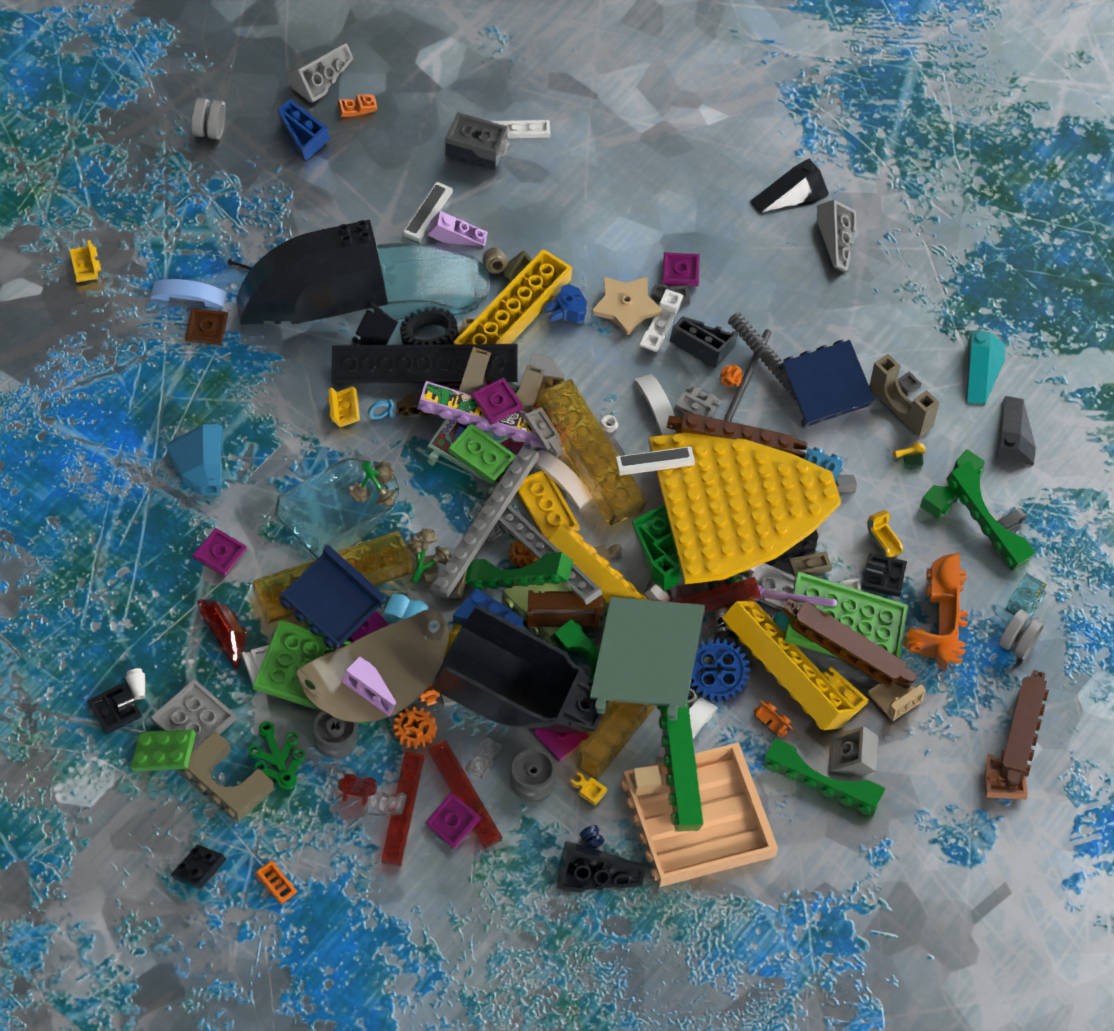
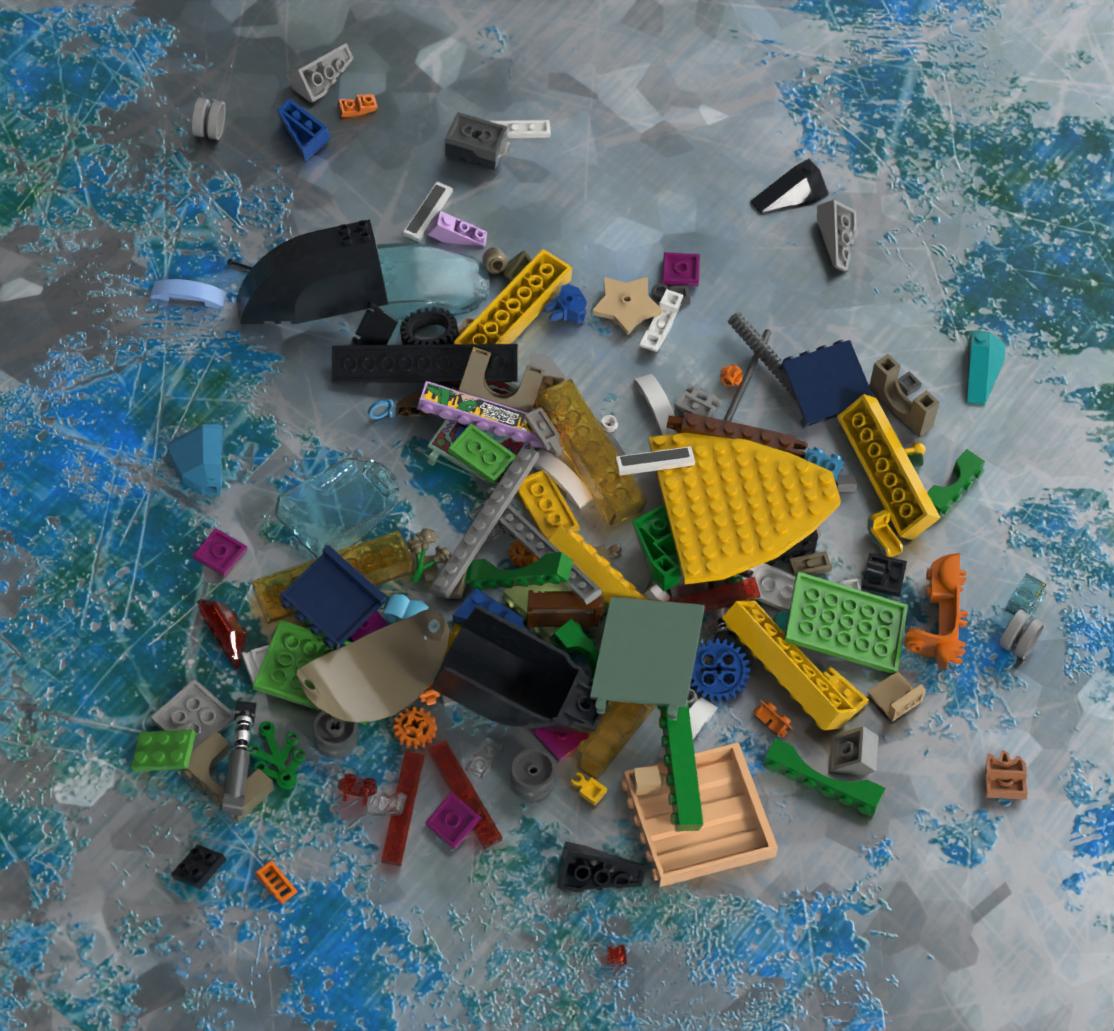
yellow bracket [69,240,101,282] -> none
black plate [87,683,142,735] -> none
white cone [125,668,146,700] -> none
reddish brown tile [185,308,229,346] -> none
yellow bracket [327,386,360,428] -> none
lavender slope [342,657,396,717] -> none
dark tan plant [349,461,397,507] -> none
magenta plate [471,377,523,426] -> none
dark blue wheel [579,825,605,849] -> none
black wedge [669,316,738,368] -> none
lavender piece [749,585,837,607] -> none
reddish brown hinge [782,599,916,688] -> none
green arch [946,461,1036,571] -> none
black wedge [996,396,1036,465] -> none
dark grey beam [997,509,1027,531] -> none
reddish brown hinge [999,670,1049,793] -> none
none -> dark grey piece [222,700,257,816]
none -> clear red wheel [607,944,627,967]
none -> yellow brick [837,394,941,540]

